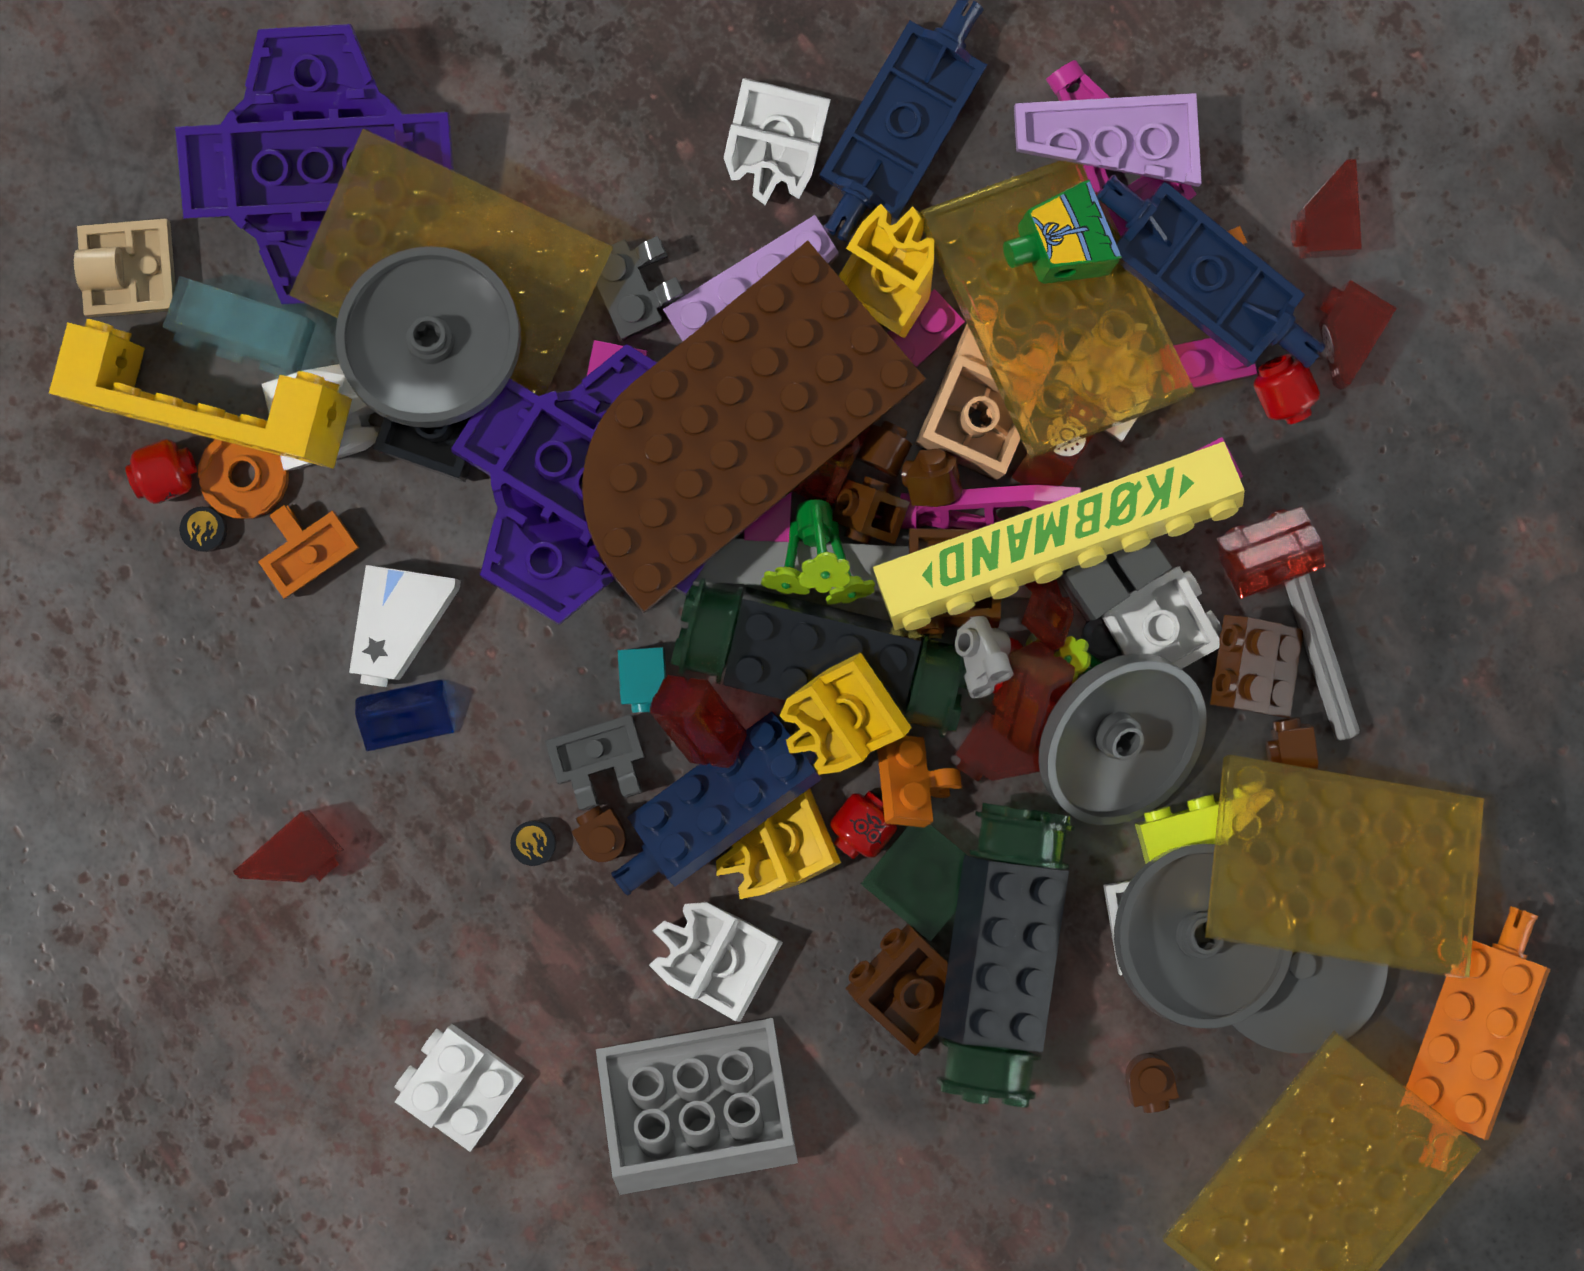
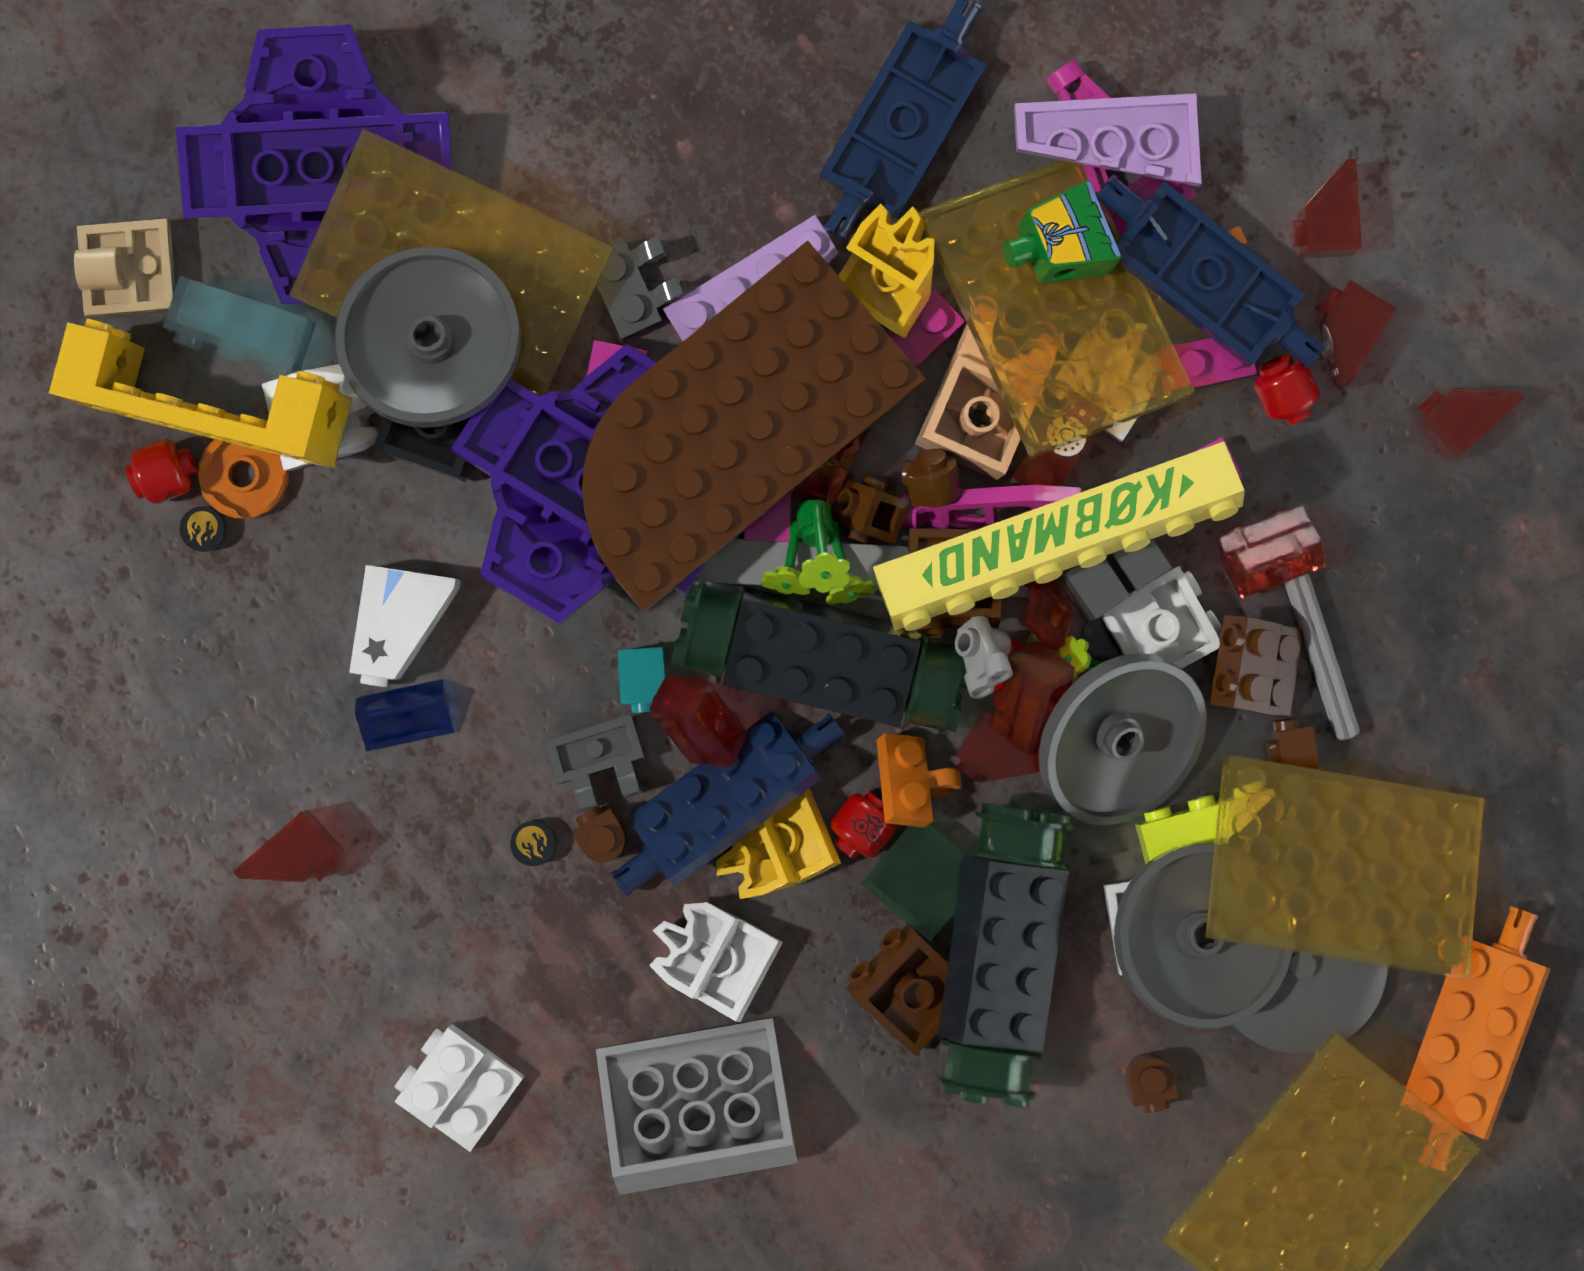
orange plate [258,505,360,599] -> none
white plate [724,78,831,205] -> none
yellow plate [780,652,912,775] -> none
reddish brown plate [856,421,912,478] -> none
none -> clear red slope [1412,387,1525,462]

